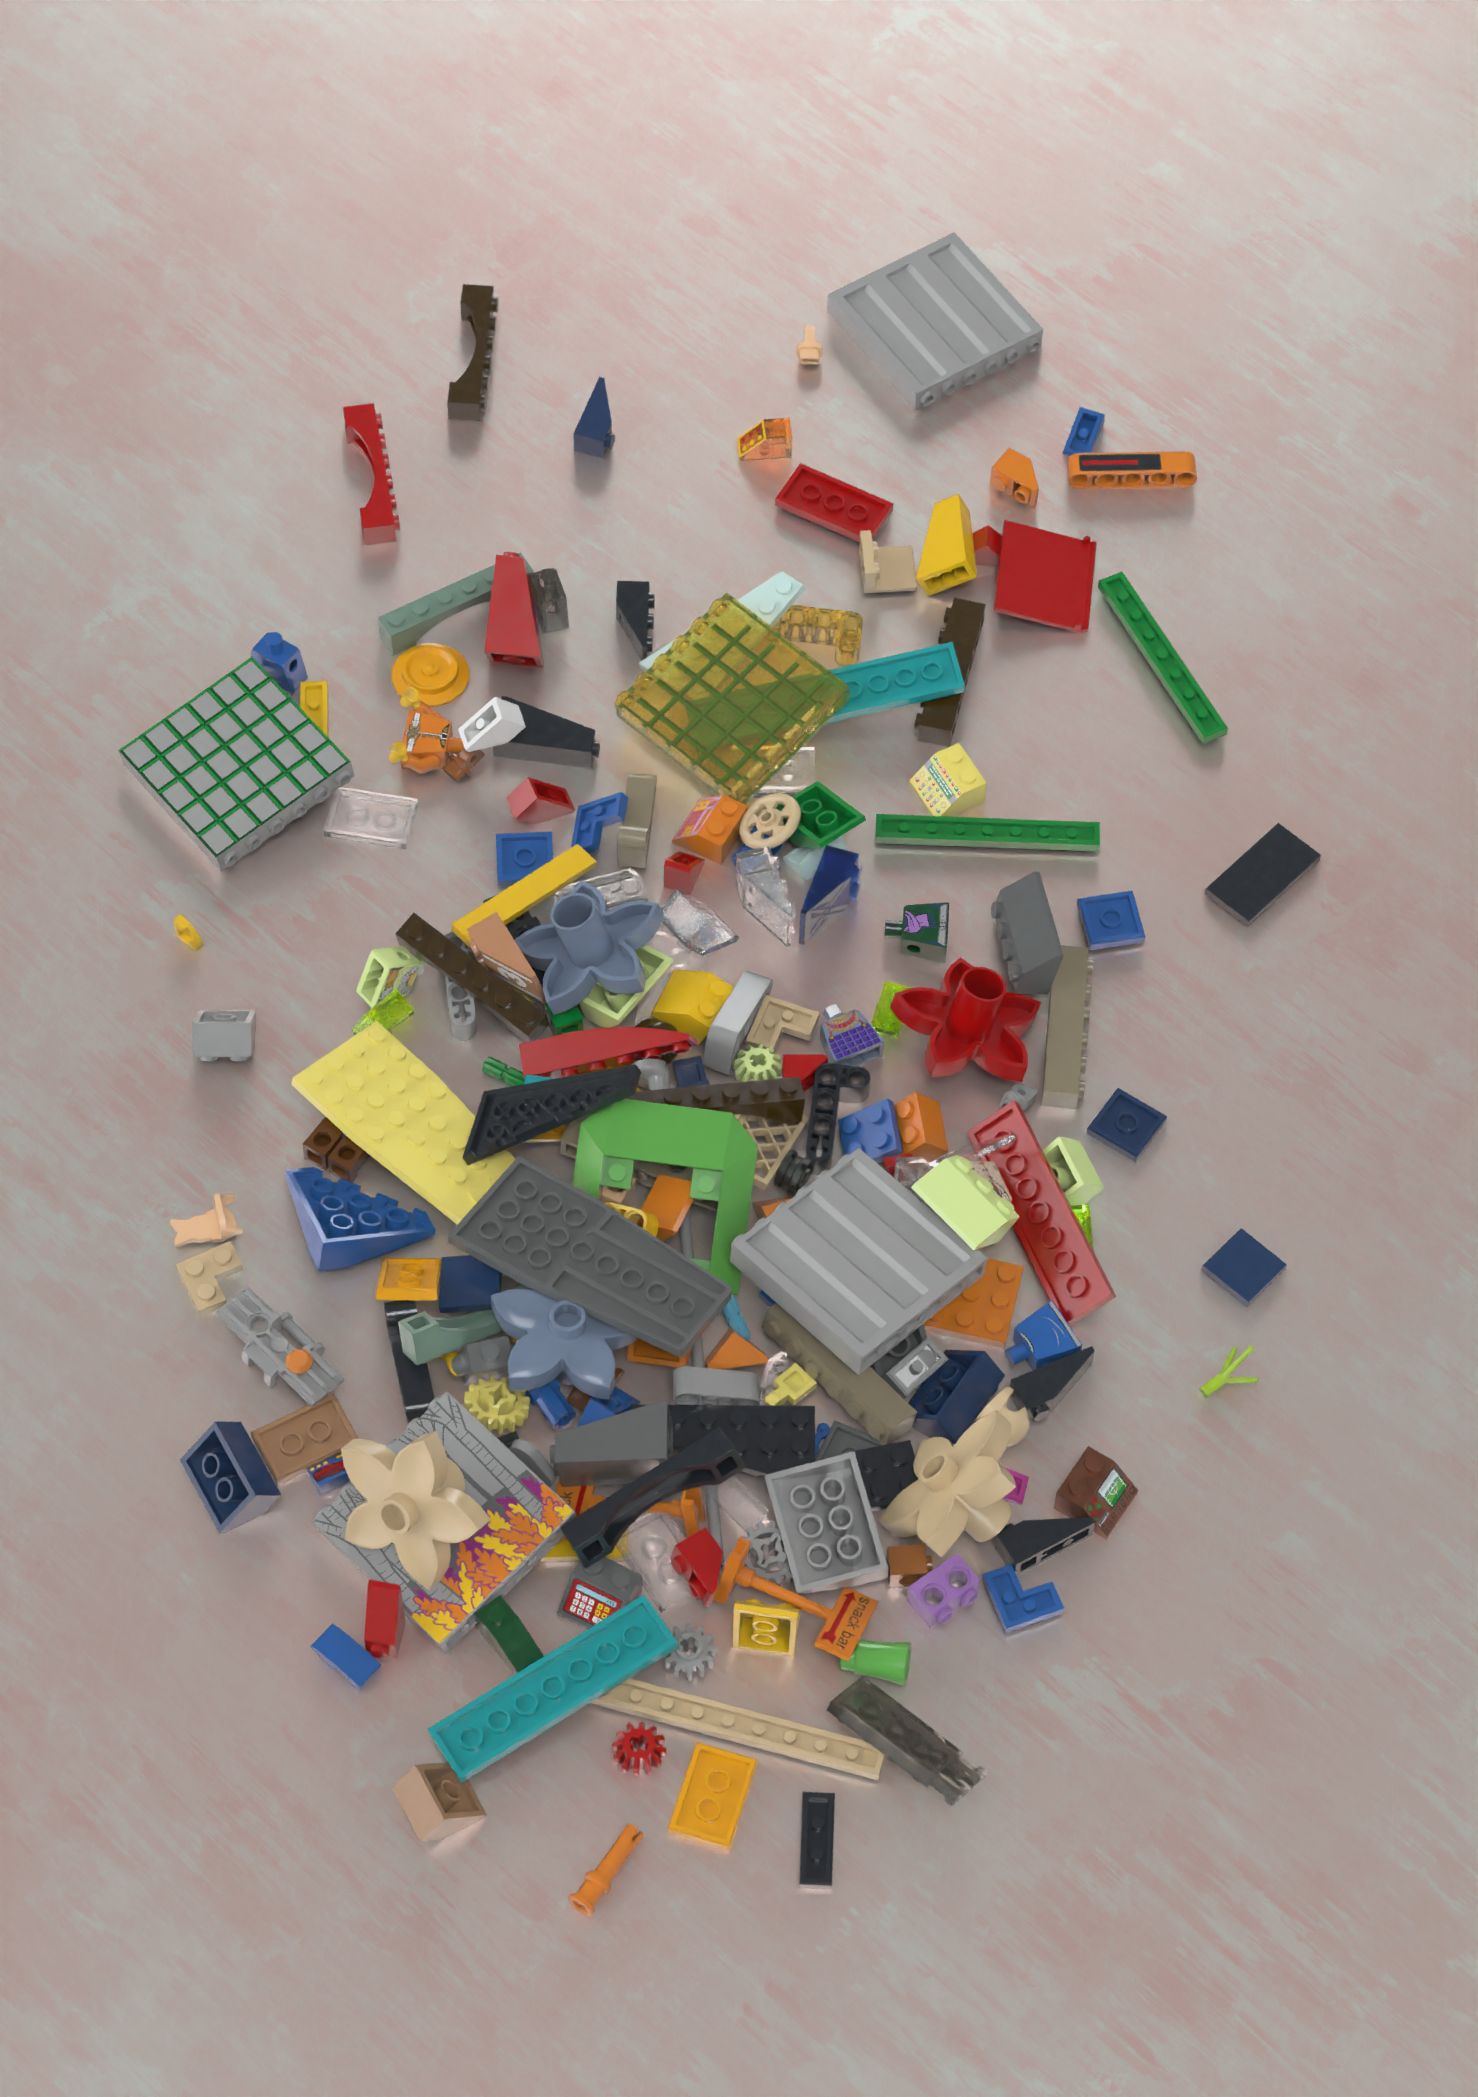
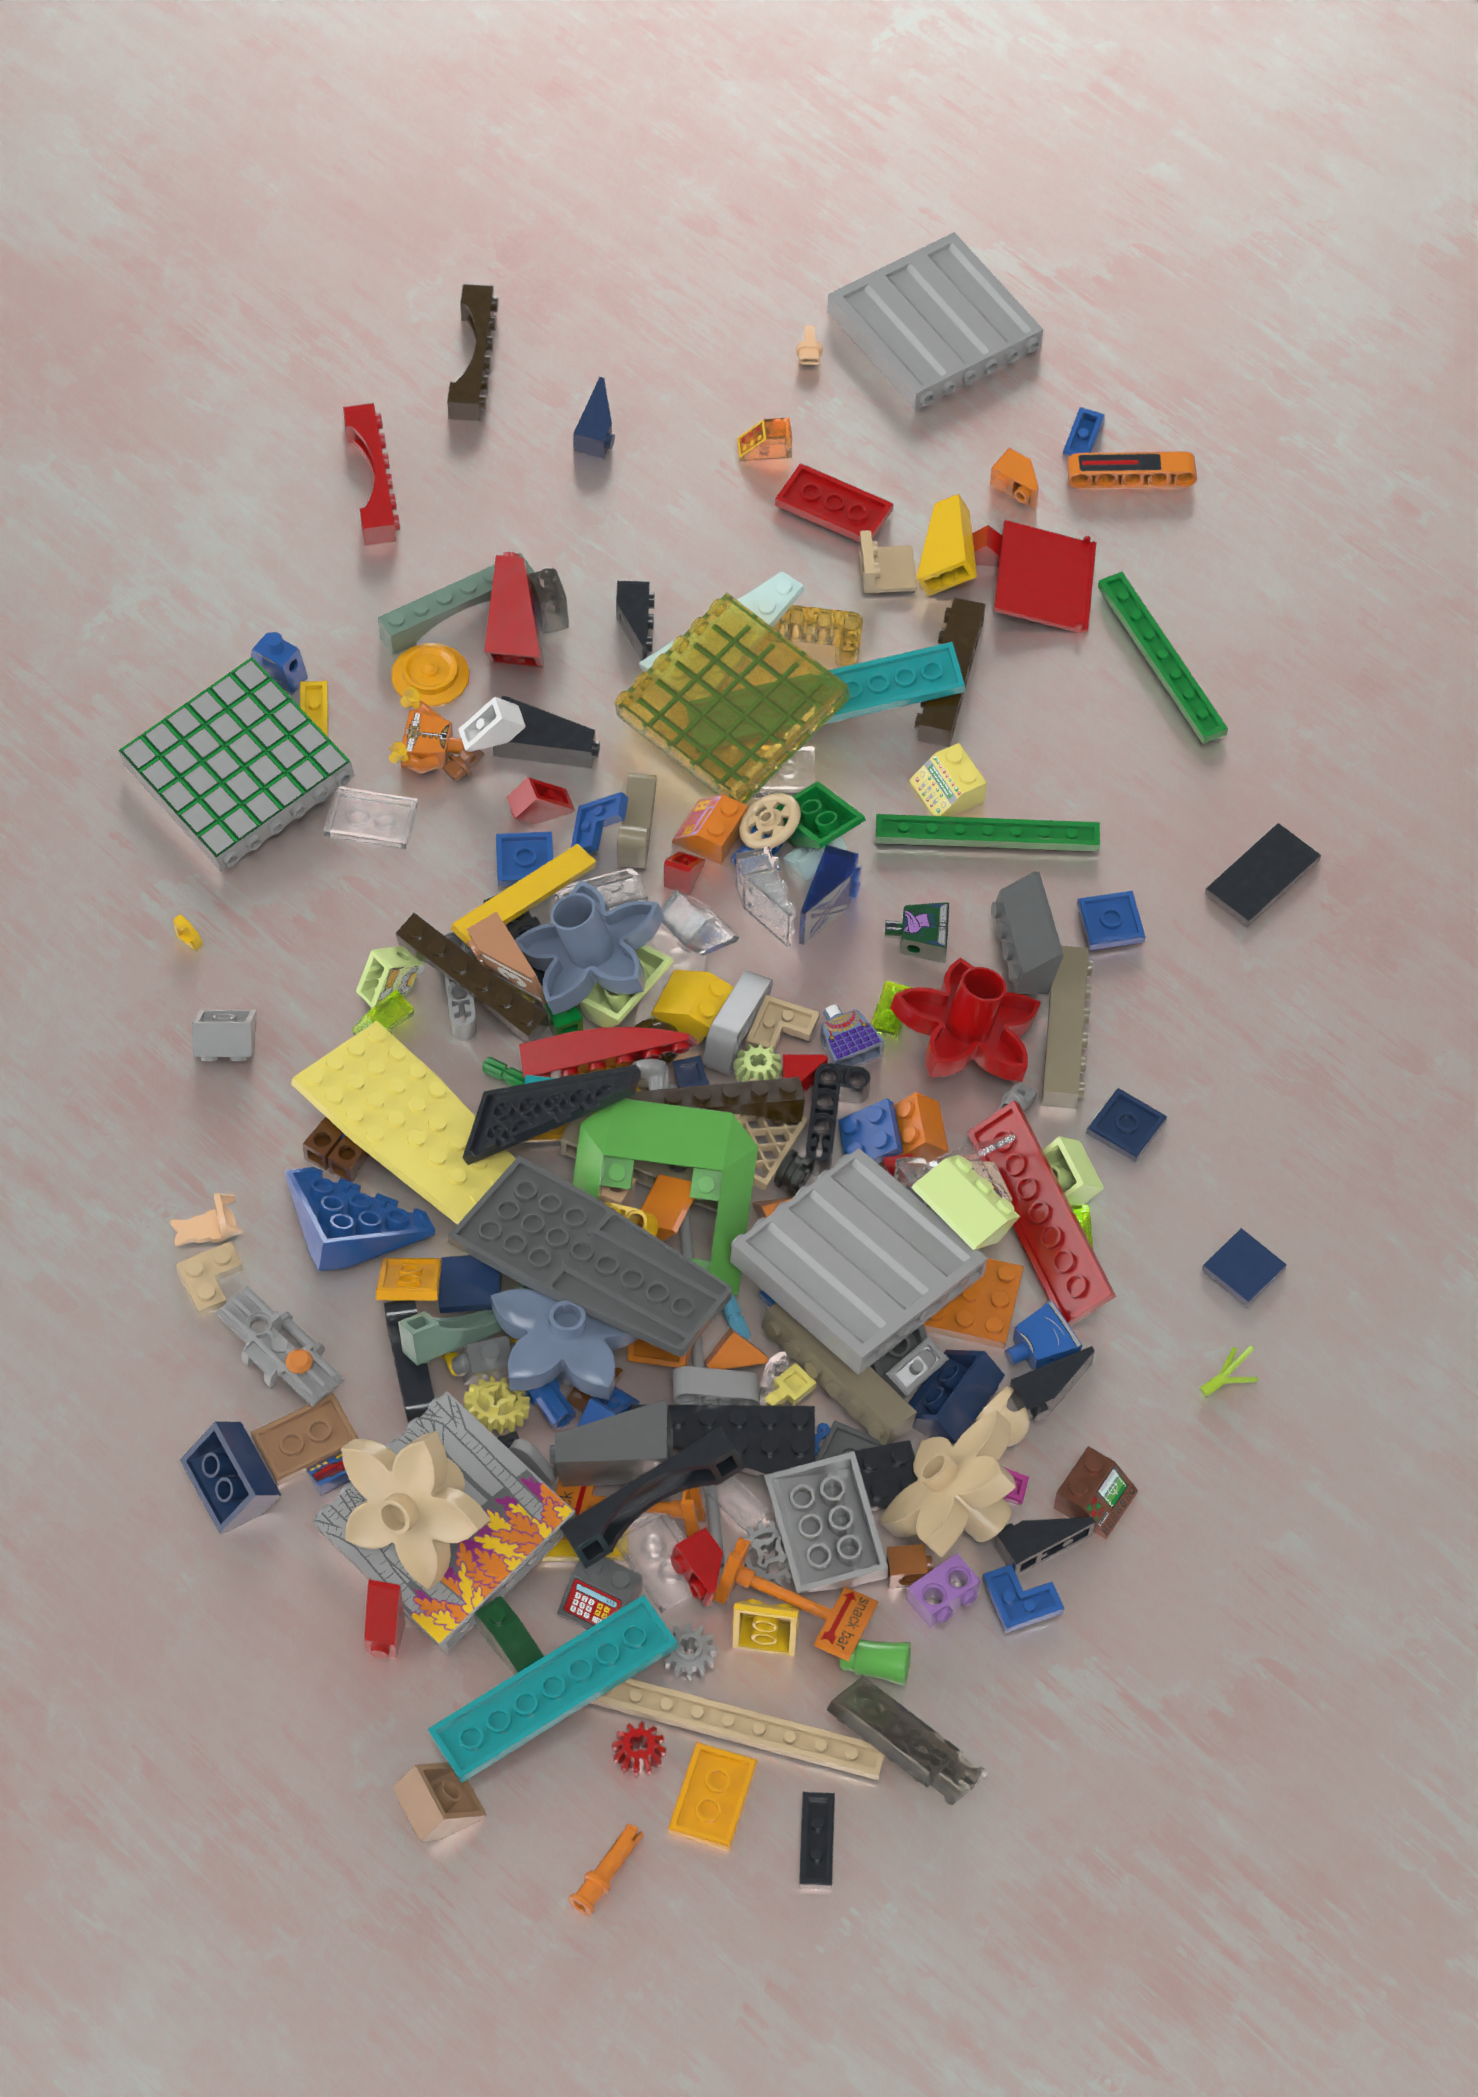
blue slope [310,1623,381,1689] -> none

